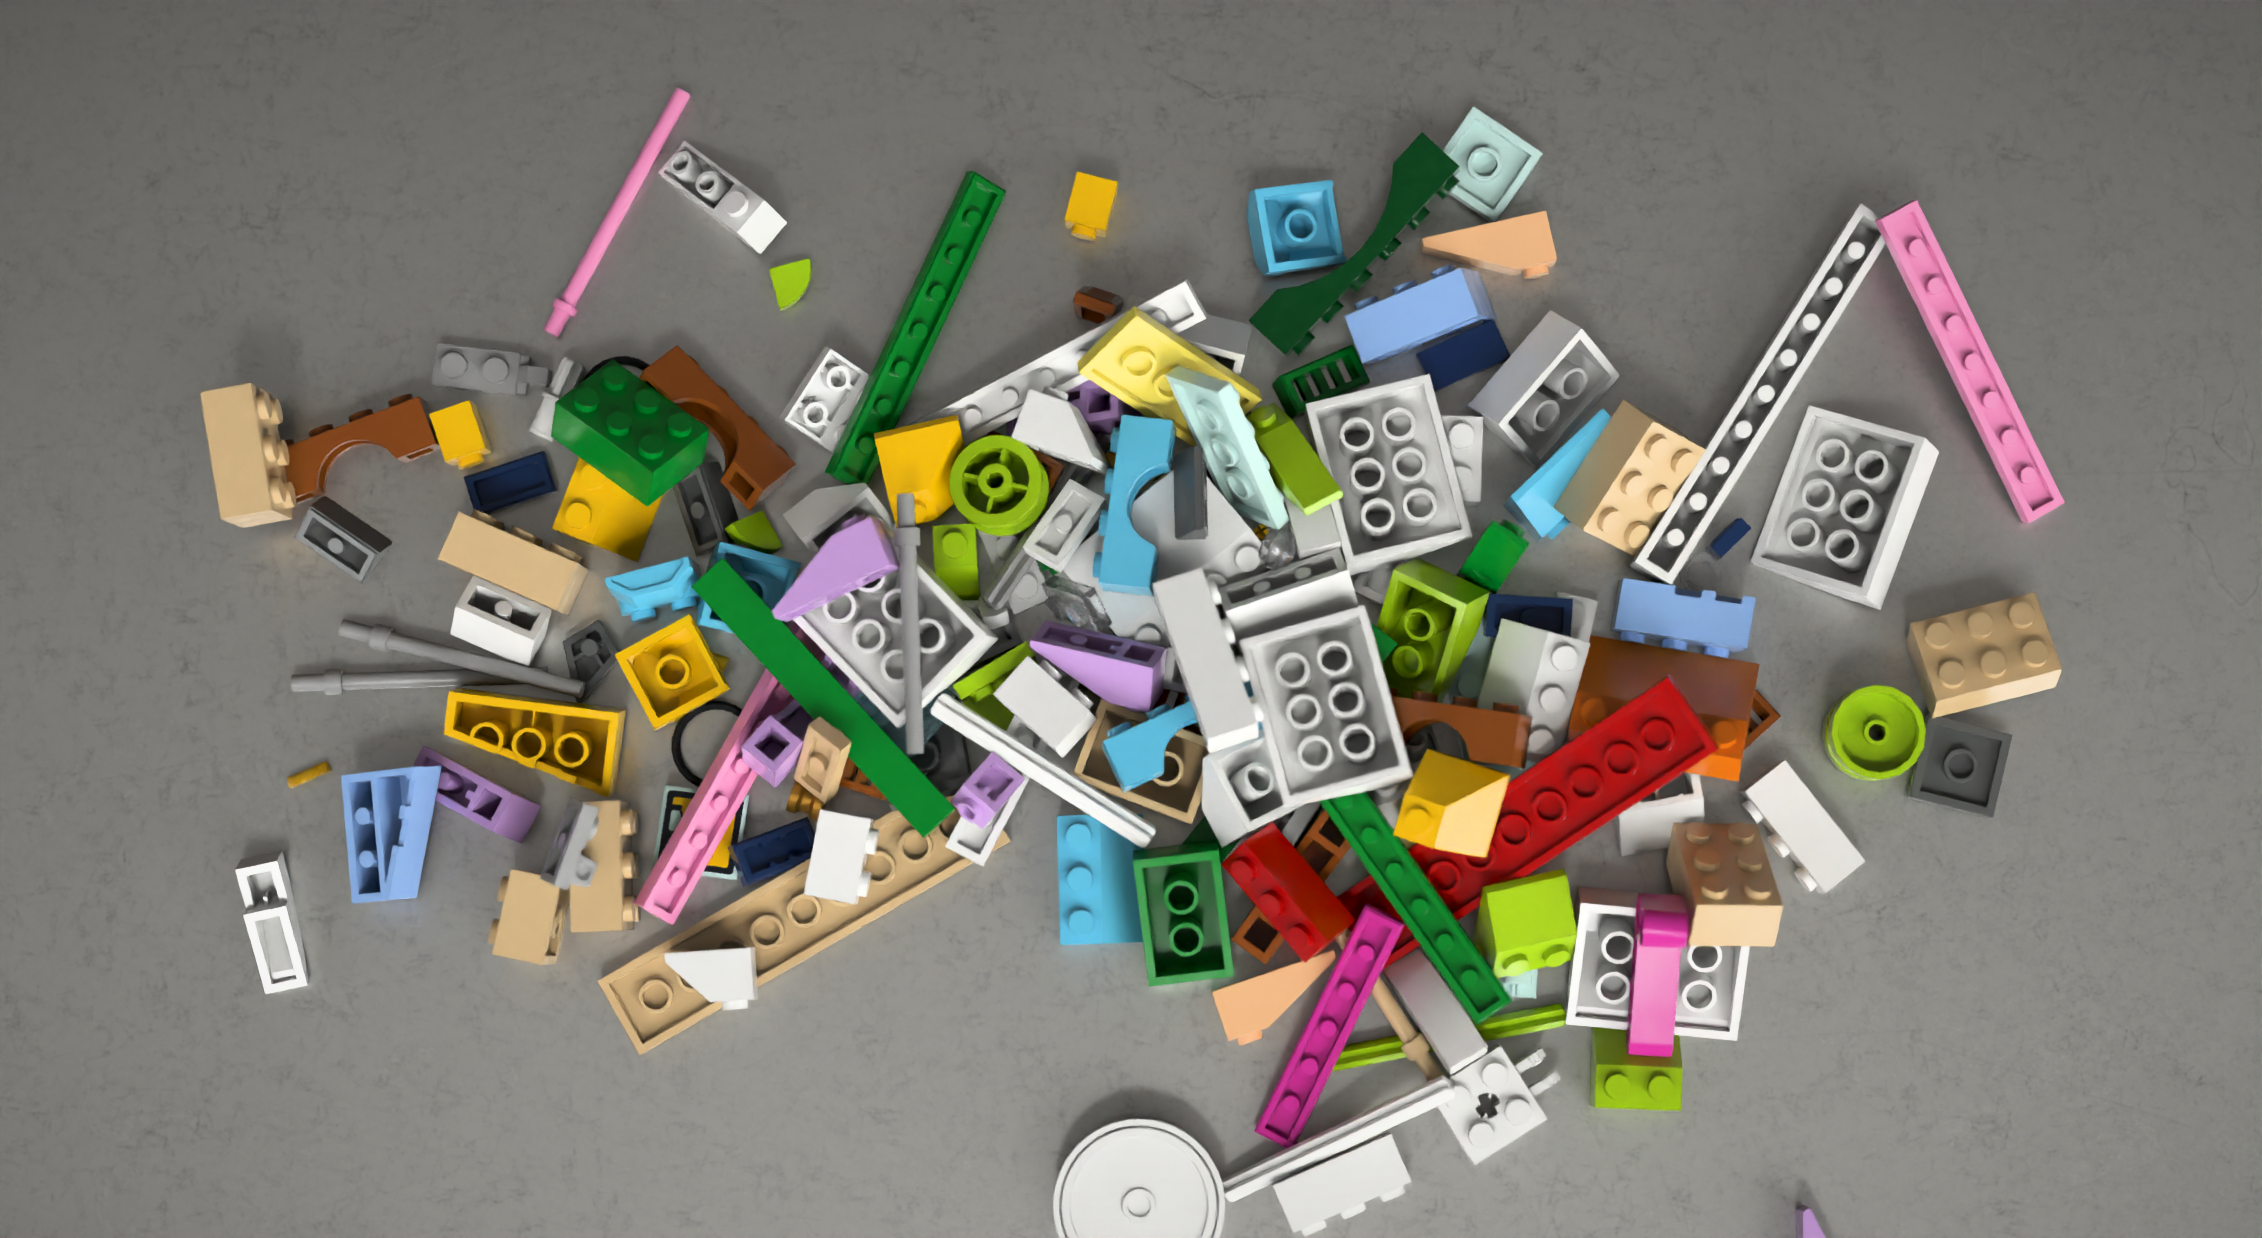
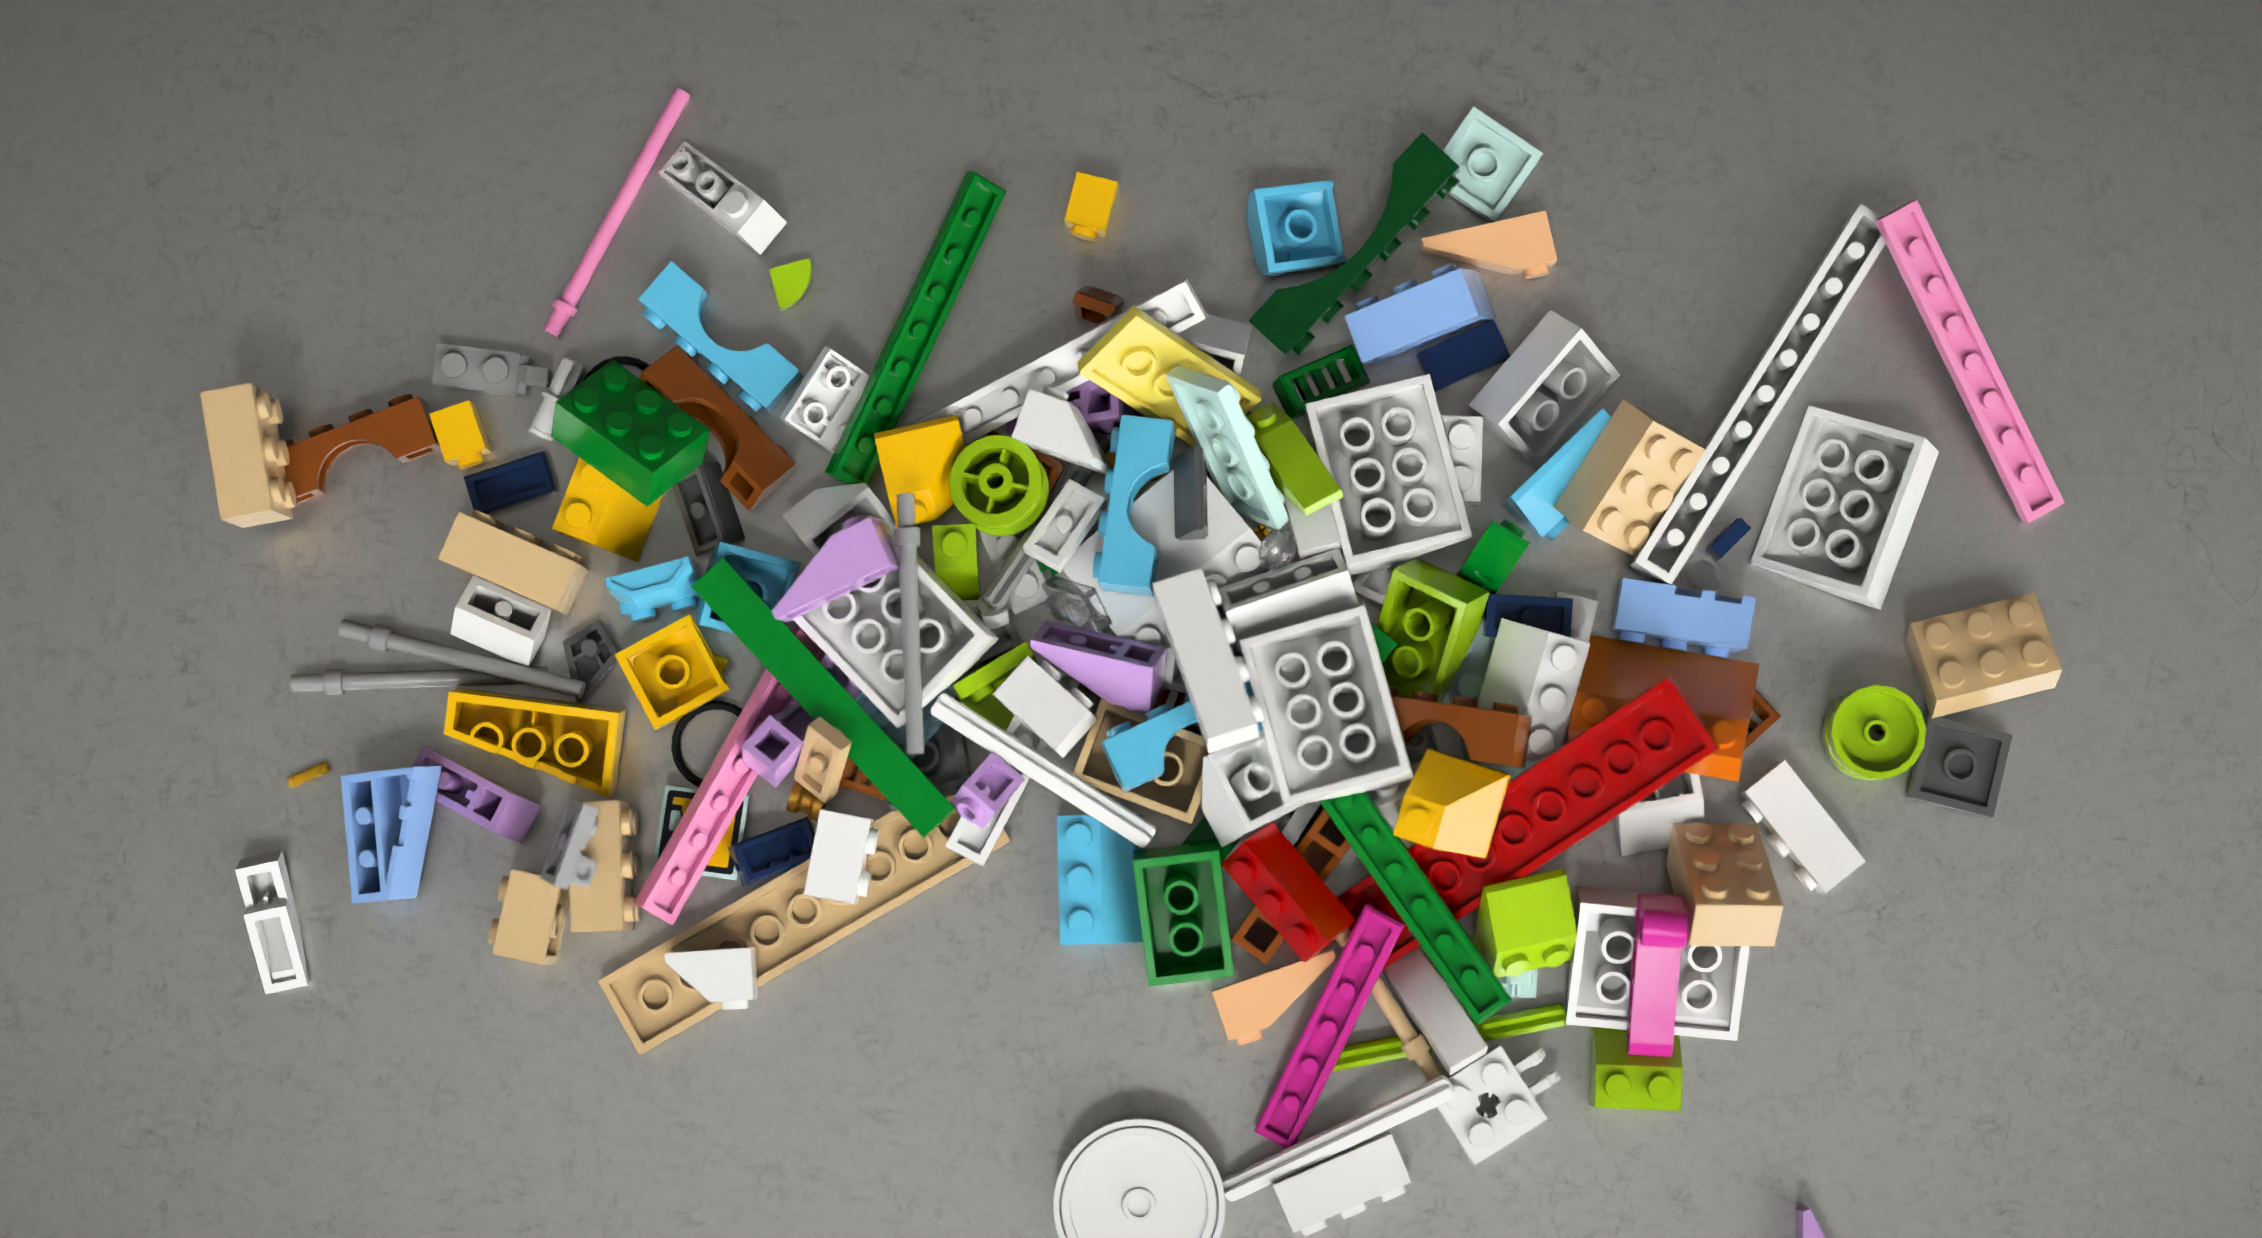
dark grey slope [294,496,392,584] -> none
lime tile [725,510,783,554] -> none
none -> medium azure arch [638,261,803,414]

